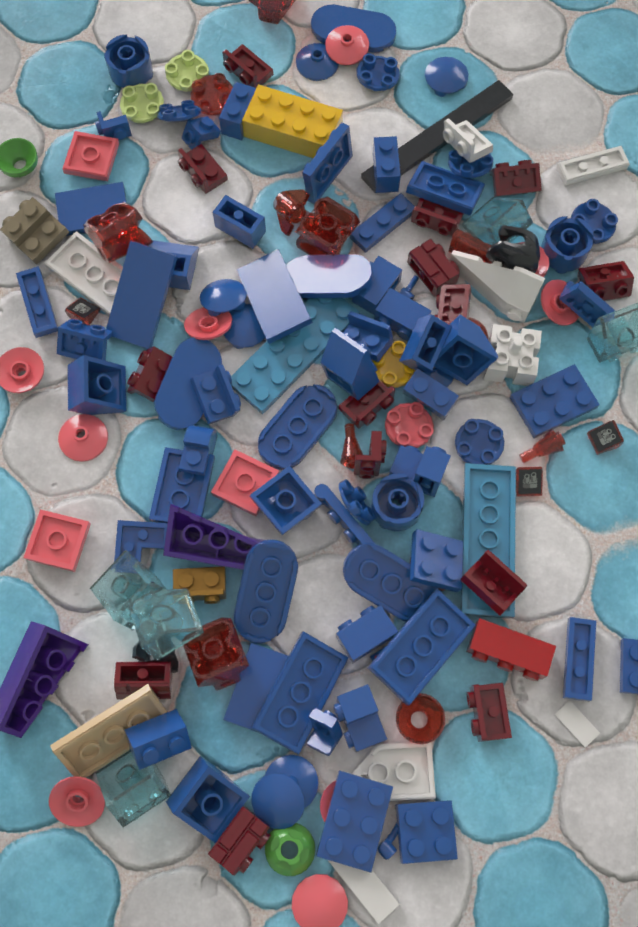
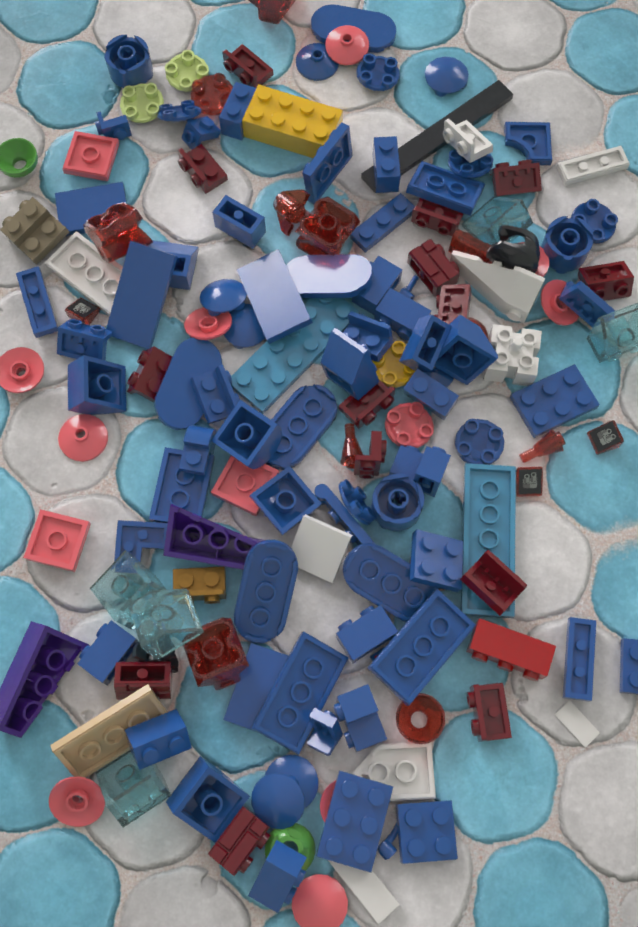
none -> blue brick [77,620,138,686]
none -> blue brick [211,400,282,469]
none -> blue brick [248,840,307,913]
none -> white tile [291,514,352,583]
none -> blue tile [504,122,552,165]

